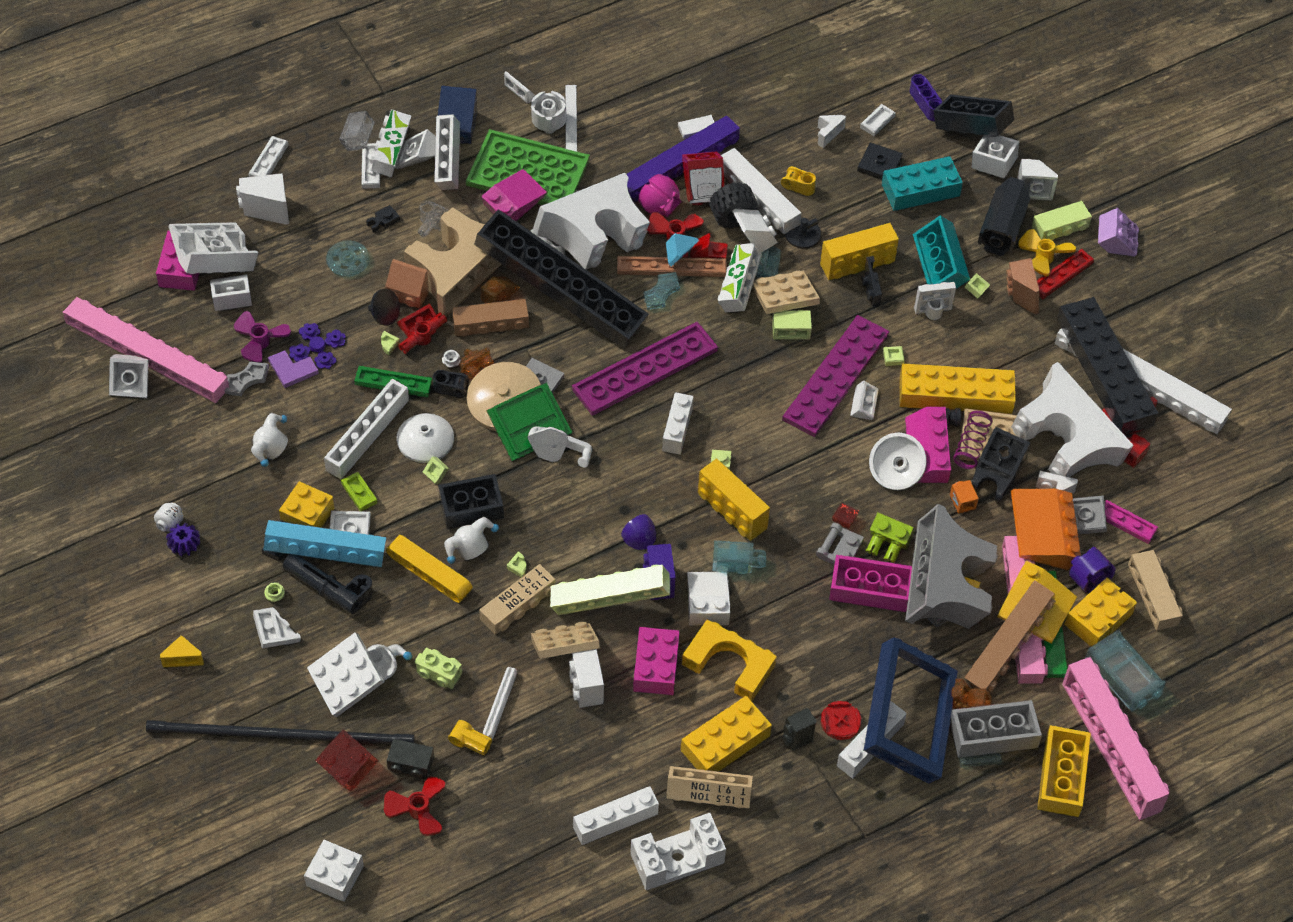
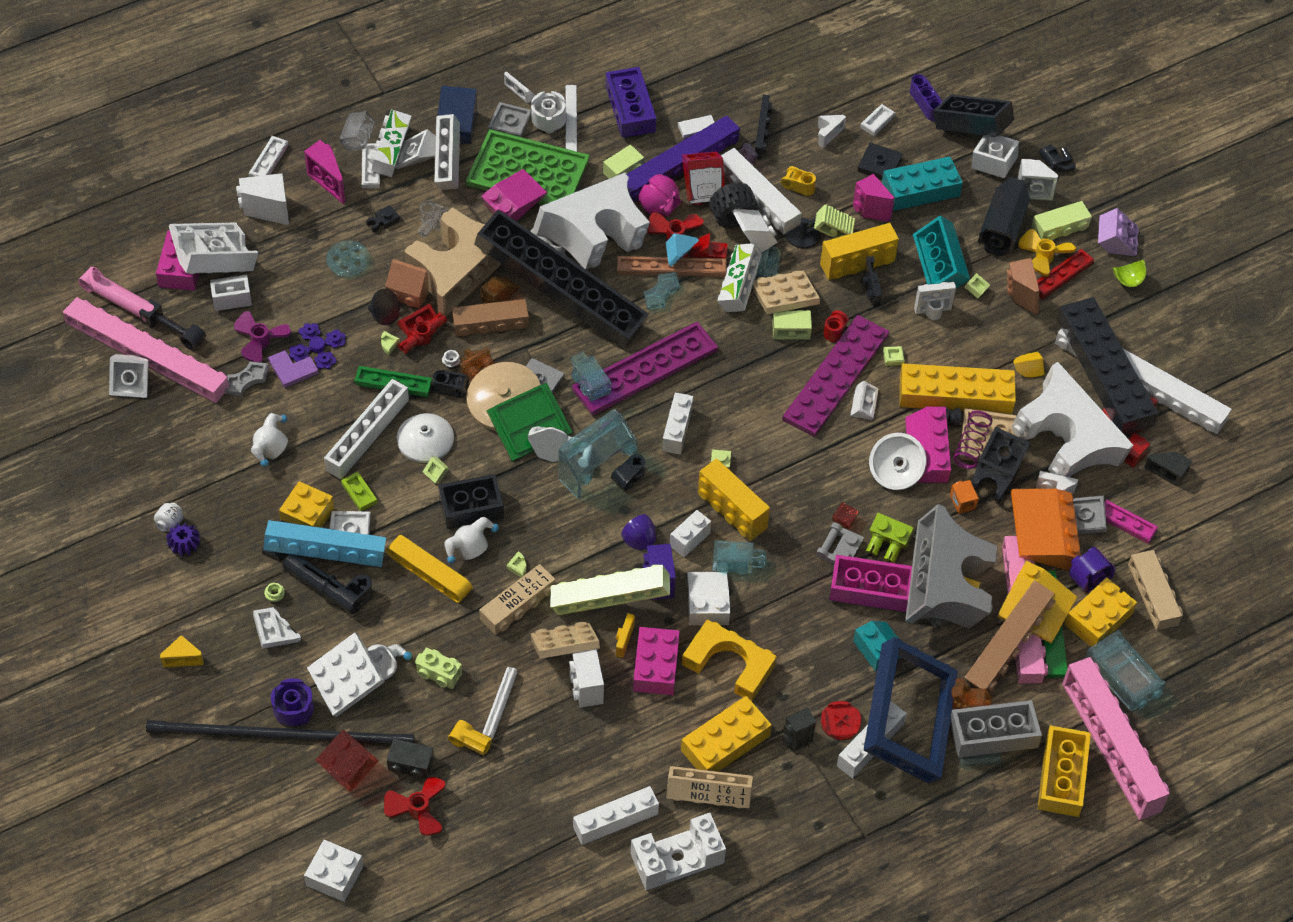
none -> piece [78,267,206,351]
none -> dark purple brick [271,678,314,726]
none -> dark pink slope [304,140,345,204]
none -> light grey tile [488,102,532,137]
none -> clear light blue windscreen [558,409,637,499]
none -> clear light blue brick [570,352,611,401]
none -> yellowish green brick [603,145,644,179]
none -> dark purple brick [605,67,656,138]
none -> black piece [610,454,646,491]
none -> yellow plate [616,613,635,658]
none -> white brick [670,510,711,557]
none -> clear purple plate [739,143,758,165]
none -> black plate [754,94,772,159]
none -> yellowish green brick [814,205,855,238]
none -> red piece [823,310,849,342]
none -> dark pink slope [853,174,894,222]
none -> teal slope [853,621,901,671]
none -> yellow brick [1014,352,1045,377]
none -> black piece [1039,144,1076,172]
none -> lime helmet [1112,260,1146,287]
none -> pearl dark grey slope [1144,452,1192,487]

